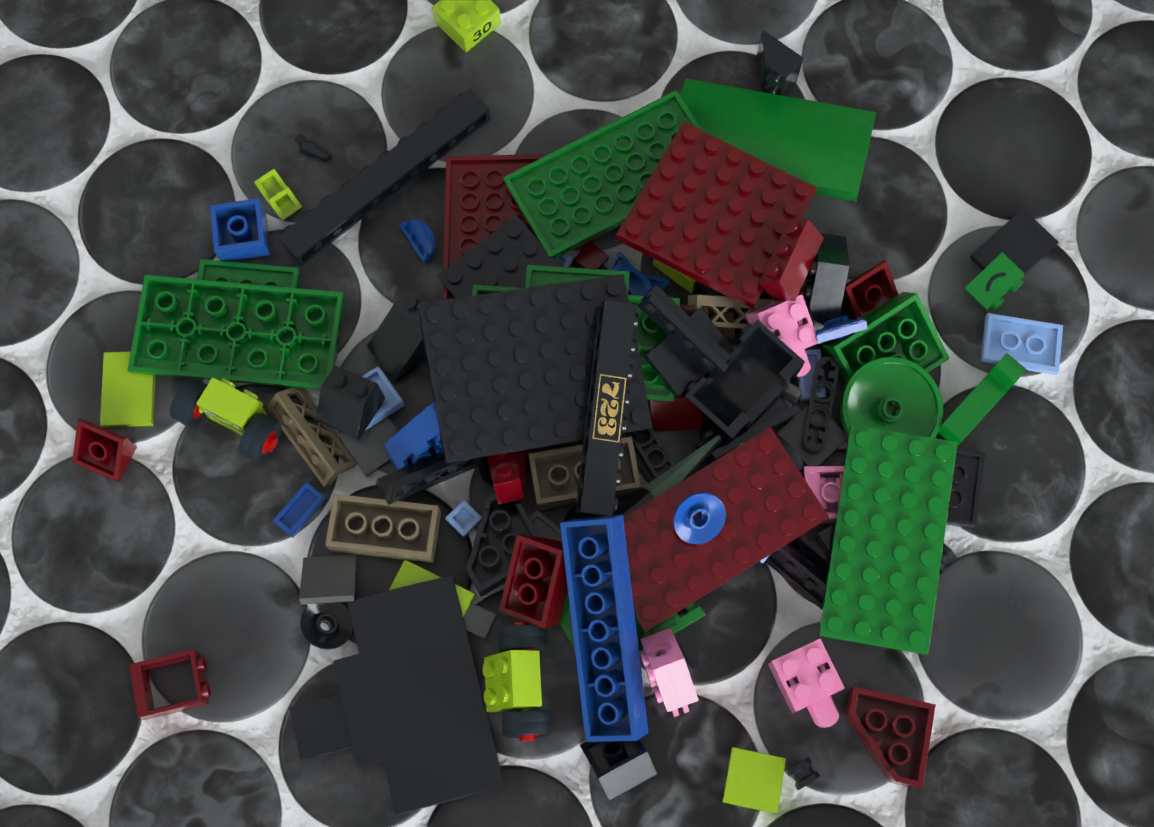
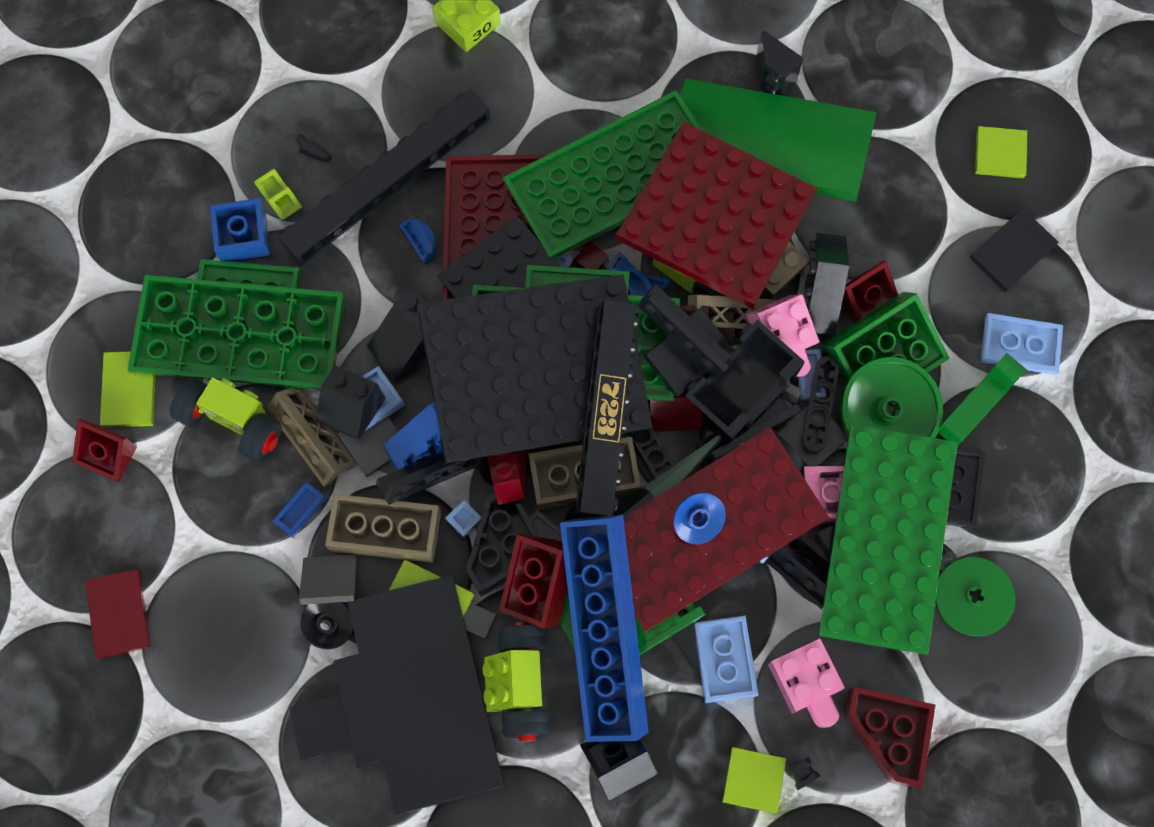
dark red window [129,649,211,720] -> none
bright pink brick [639,628,698,717] -> none
dark red brick [759,219,824,301] -> none
plate [816,316,868,344] -> none
green brick [965,252,1024,312] -> none
none -> dark red tile [85,569,151,659]
none -> light blue tile [694,615,759,703]
none -> green piece [935,557,1015,637]
none -> lime tile [975,126,1027,179]

